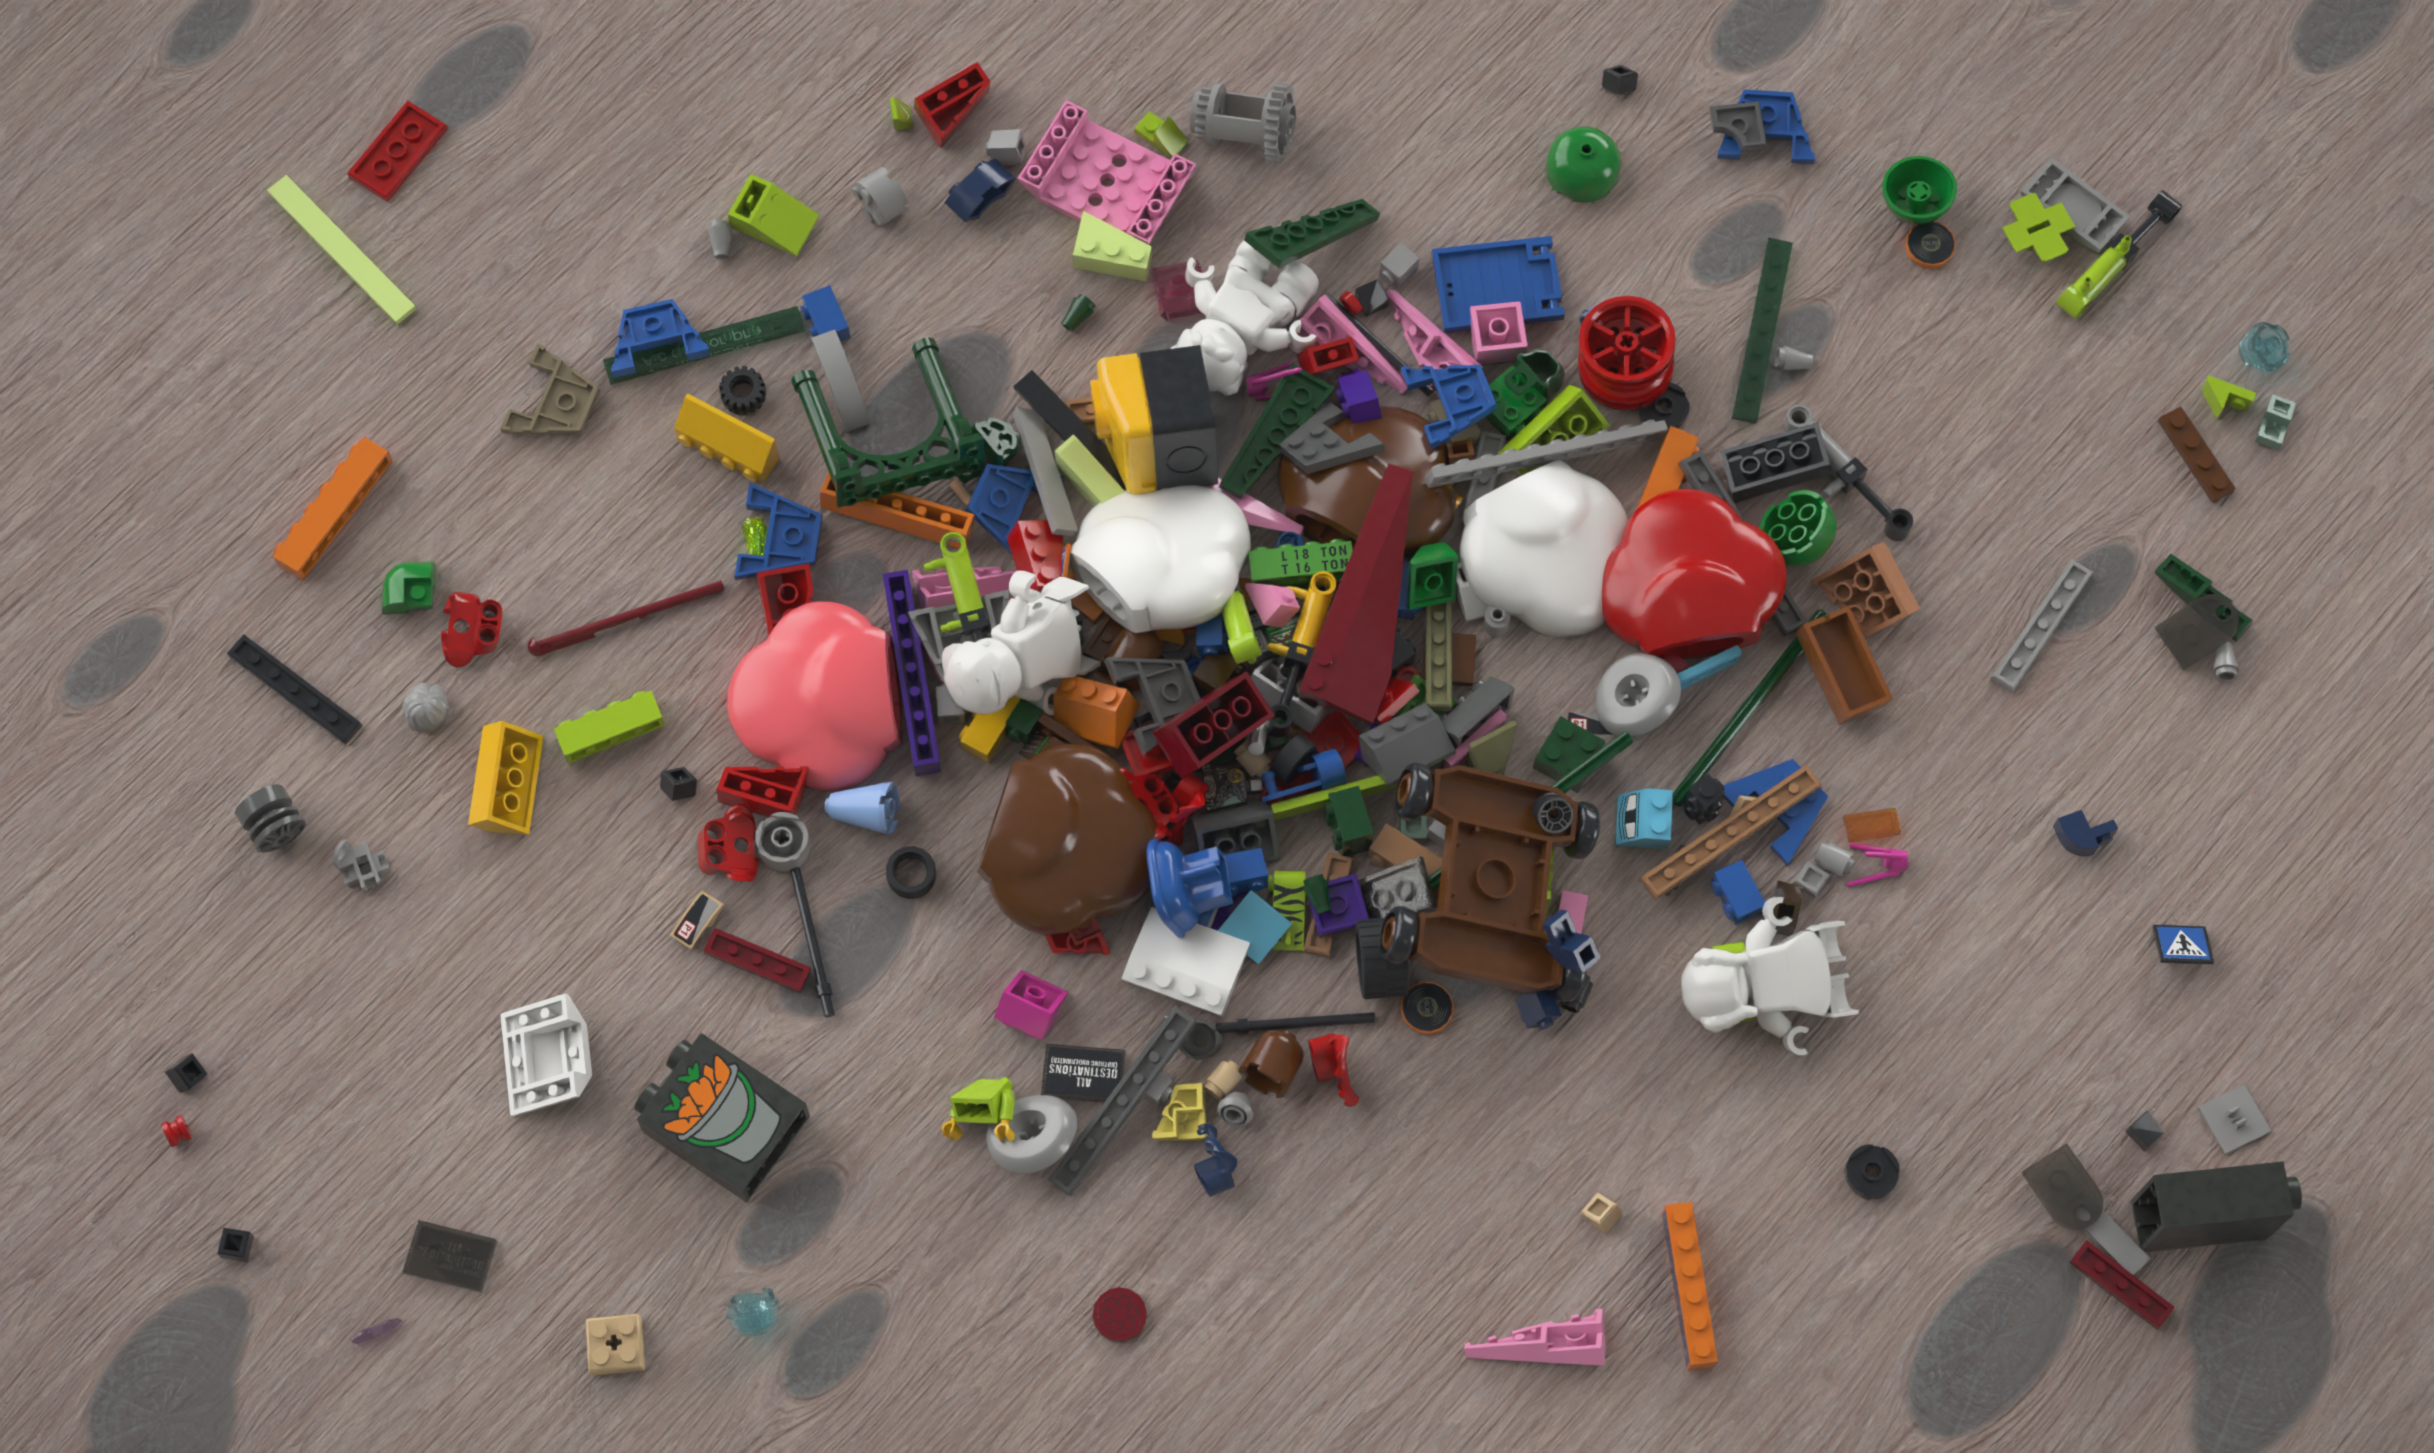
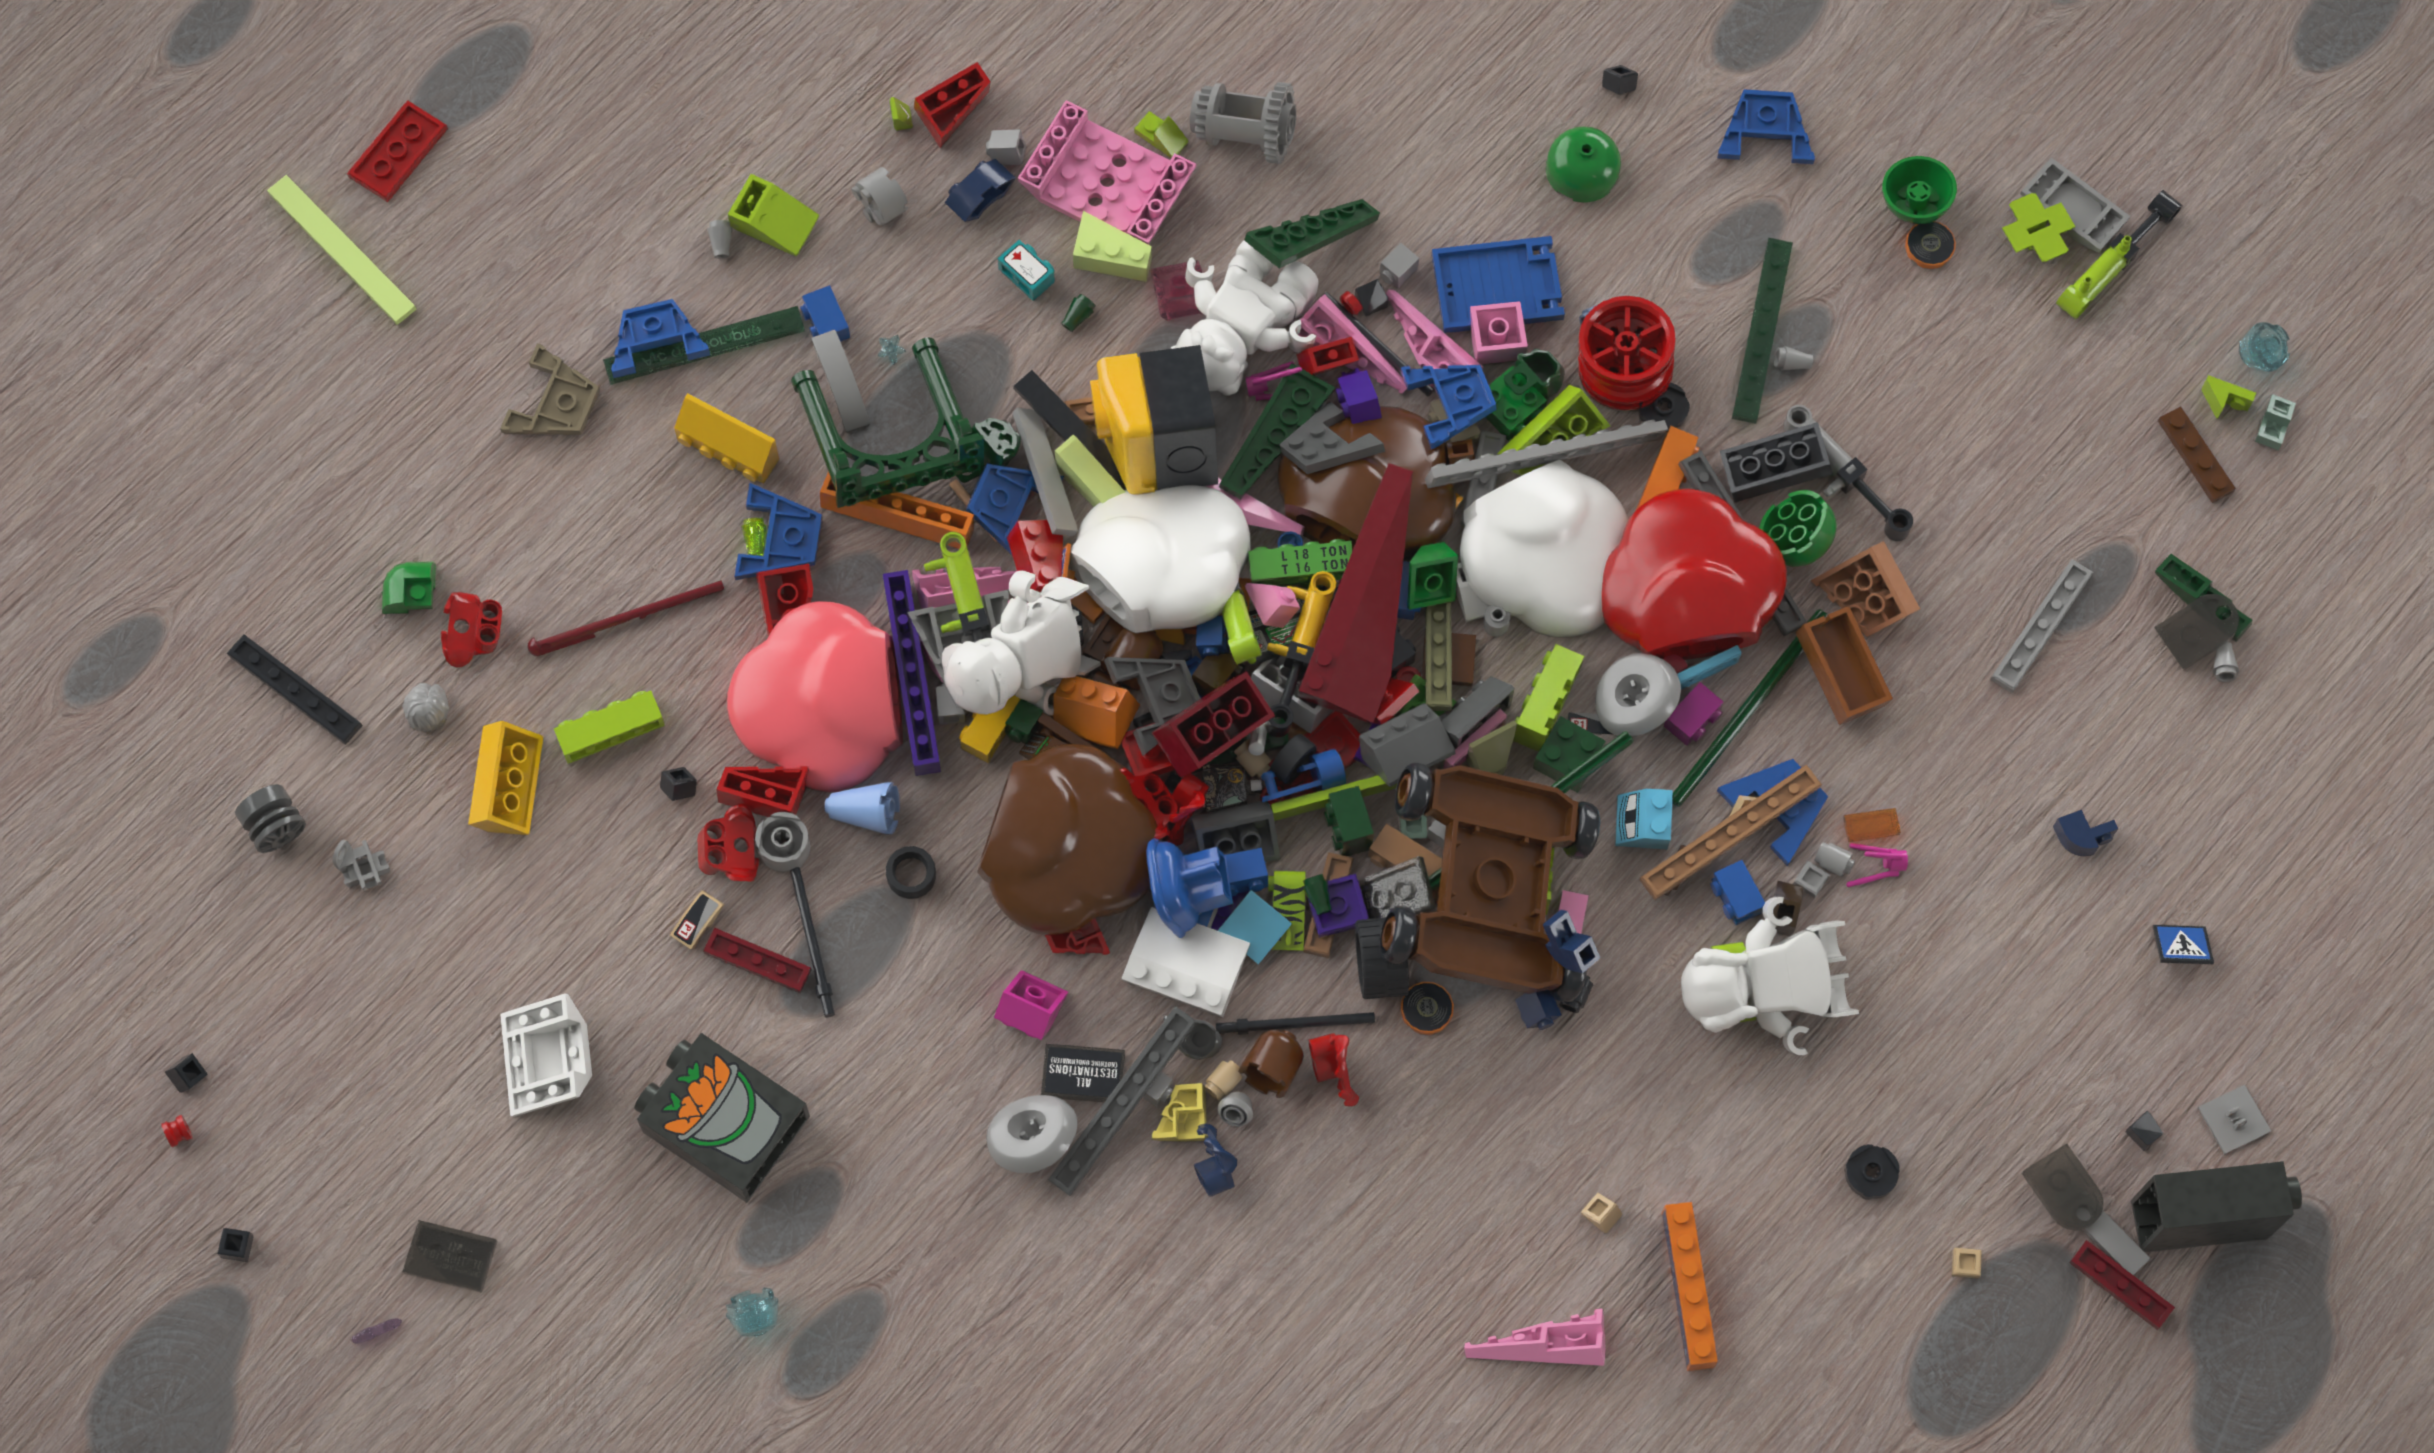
orange brick [273,436,393,581] -> none
tan brick [585,1314,645,1376] -> none
black tyre [719,366,766,415] -> none
lime torso [942,1077,1015,1142] -> none
dark red tile [1093,1287,1147,1343] -> none
black wheel [1532,792,1574,834] -> none
black brick [1683,774,1726,825] -> none
dark grey tile [1709,102,1767,152] -> none
none -> clear light blue plant [878,335,906,365]
none -> brick [998,240,1055,301]
none -> lime wedge [1513,644,1584,752]
none -> magenta piece [1664,682,1723,746]
none -> tan tile [1952,1248,1981,1278]

